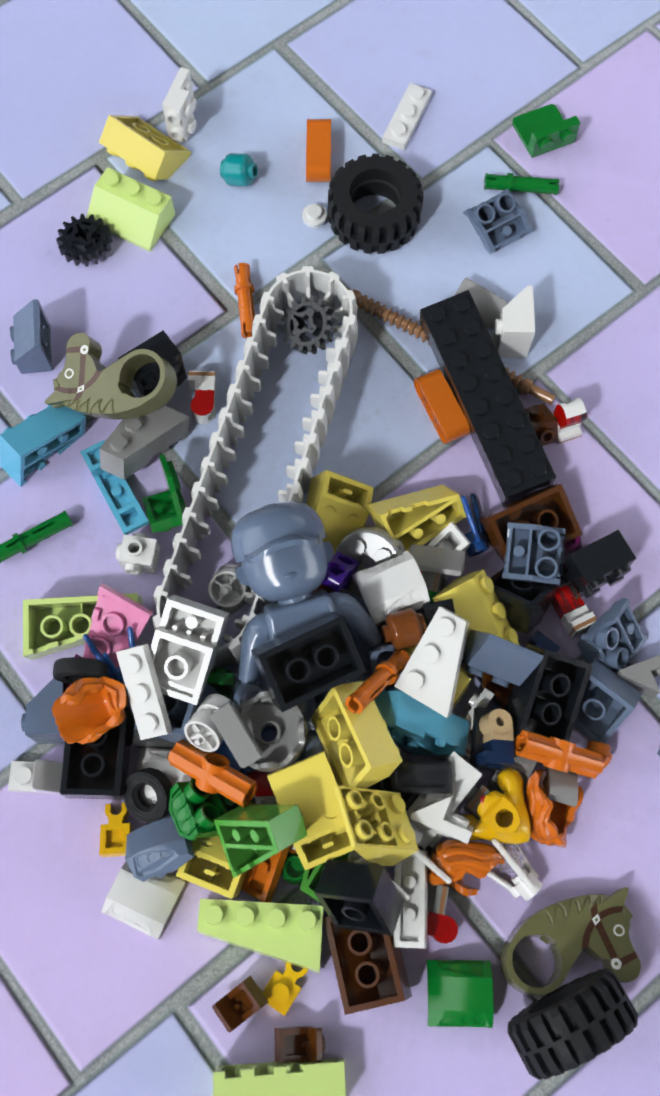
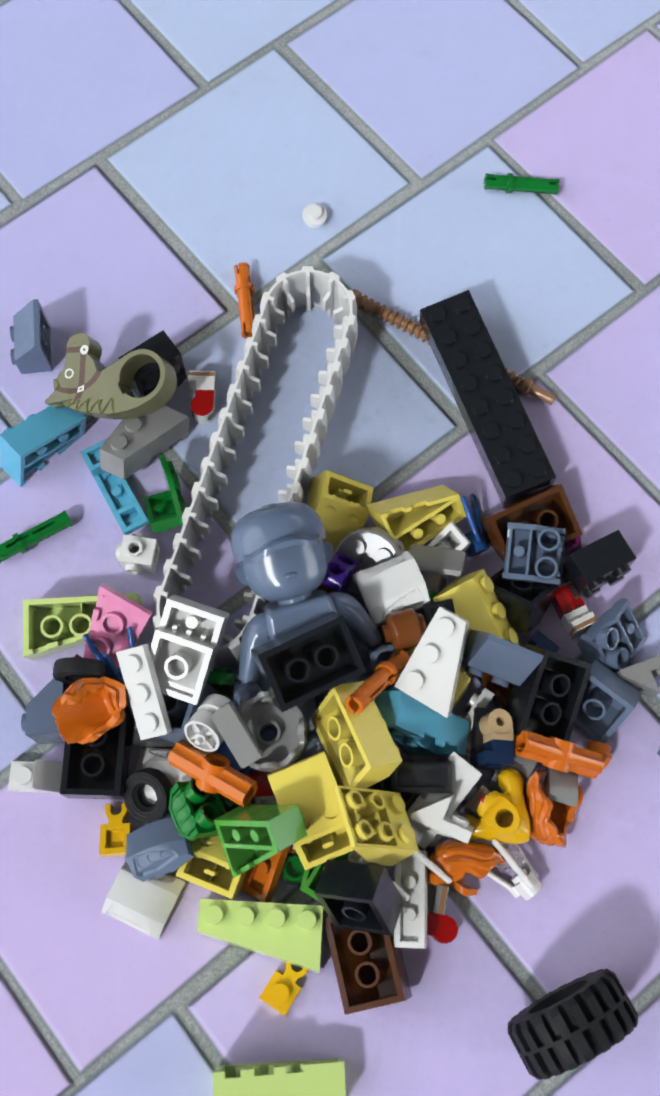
black gear [56,214,113,267] -> none
yellowish green slope [86,167,175,252] -> none
light yellow slope [99,115,192,182] -> none
white plate [162,67,197,143] -> none
white wheel [208,564,248,607] -> none
reddish brown bracket [212,975,269,1032] -> none
teal head [220,153,258,187] -> none
reddish brown bracket [274,1026,325,1063] -> none
black gear [281,295,338,355] -> none
orange beam [306,119,331,182] -> none
black tyre [328,154,423,254] -> none
white plate [382,83,432,151] -> none
orange beam [414,369,470,444] -> none
green slope [426,960,494,1028] -> none
light grey slope [455,278,508,330] -> none
sand blue slope [463,189,533,254] -> none
white slope [491,286,535,358] -> none
olive animal [500,887,641,995] -> none
green bracket [512,104,580,158] -> none
reddish brown bracket [525,403,558,446] -> none
white leg [553,398,587,444] -> none

